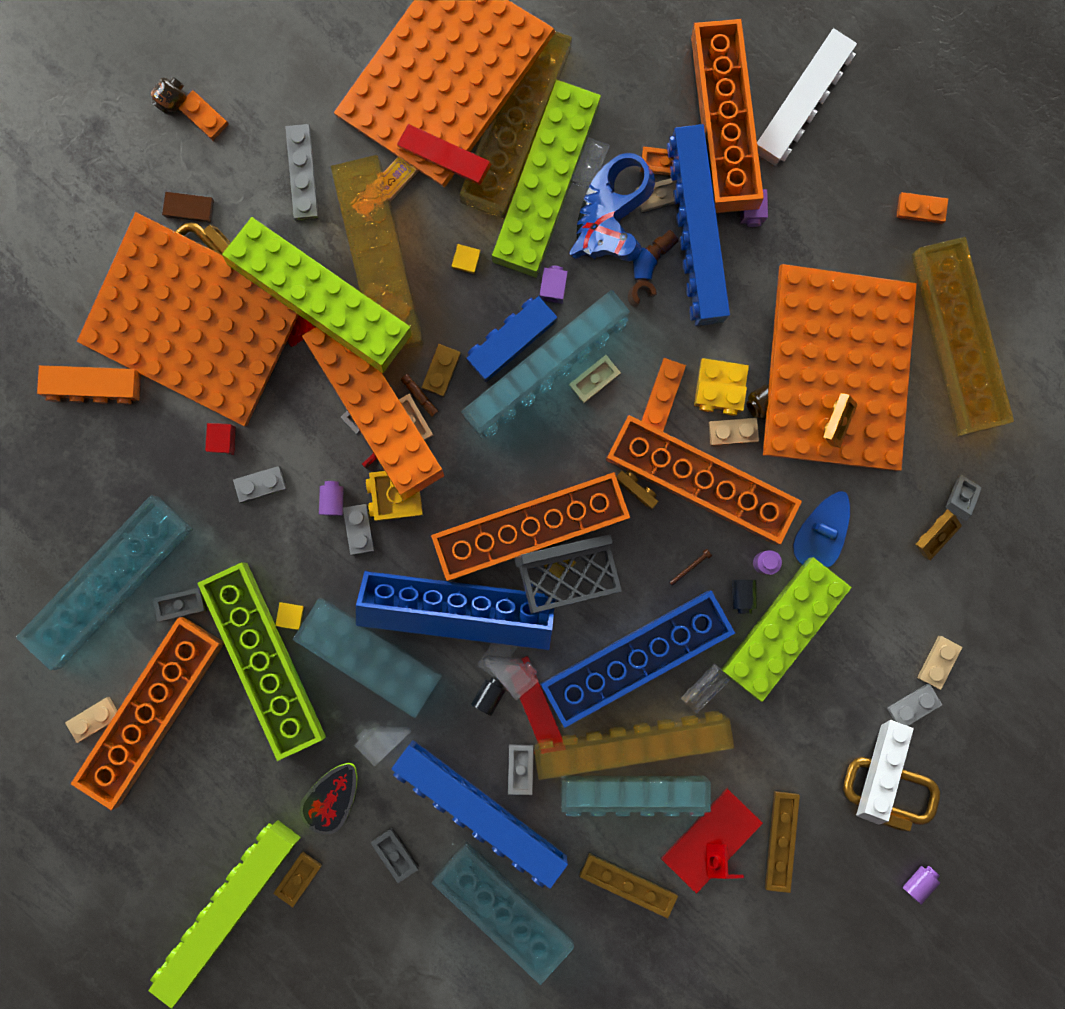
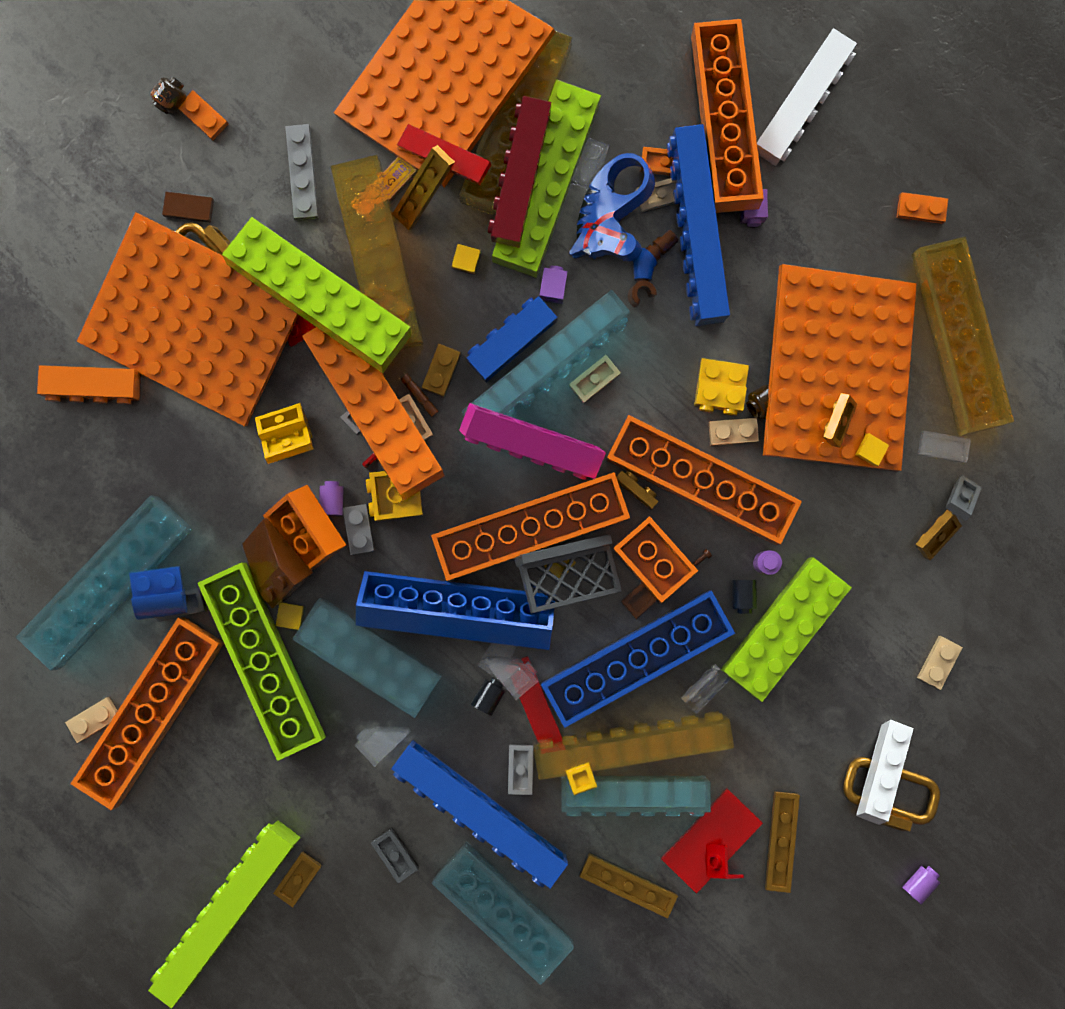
red panel [205,423,236,455] -> none
light grey plate [233,466,287,503] -> none
shield [299,763,357,835] -> none
orange plate [641,358,686,432] -> none
blue shield [793,491,850,568] -> none
light grey plate [887,684,942,726] -> none
none -> blue brick [129,566,188,620]
none -> reddish brown slope [242,518,313,609]
none -> yellow brick [255,403,314,464]
none -> orange brick [263,485,346,571]
none -> pearl gold plate [392,145,455,230]
none -> dark pink brick [459,403,606,480]
none -> dark red brick [488,96,552,248]
none -> yellow tile [565,762,597,795]
none -> orange brick [613,516,698,604]
none -> reddish brown tile [621,583,658,620]
none -> yellow tile [855,433,889,467]
none -> clear plate [918,431,971,463]

